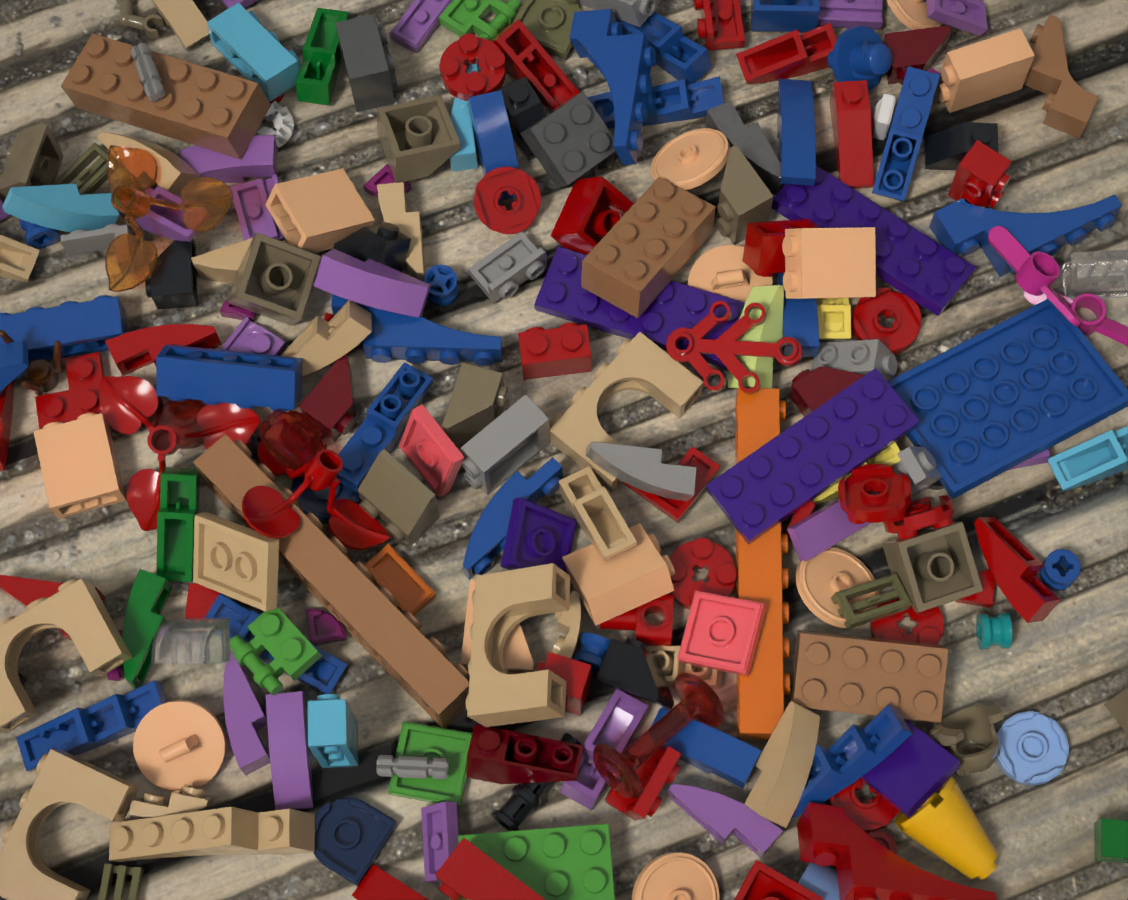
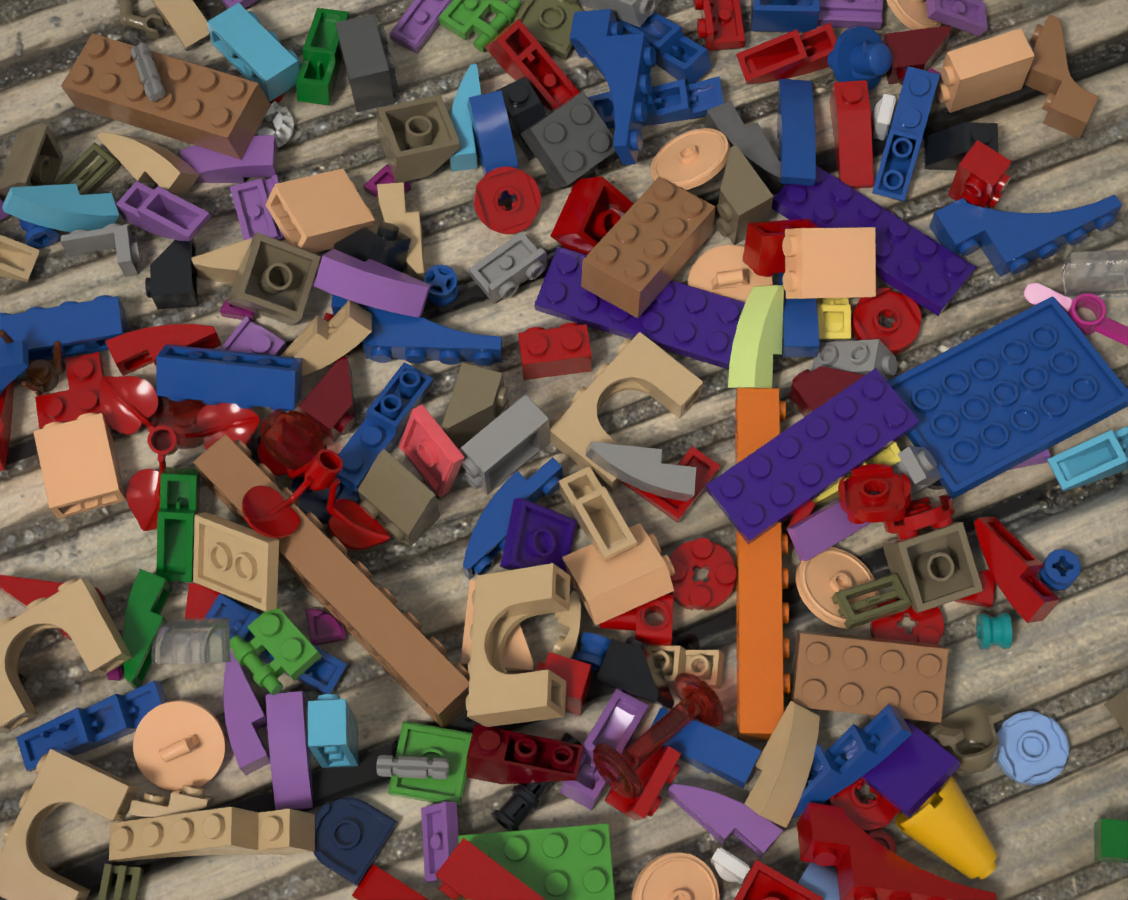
clear orange plant [105,145,233,292] -> none
orange tile [364,544,436,616] -> none
red plate [439,34,506,101] -> none
red plant [666,301,803,394] -> none
coral tile [677,591,767,676] -> none
dark pink piece [987,226,1082,327] -> none
none -> white tile [709,847,750,884]

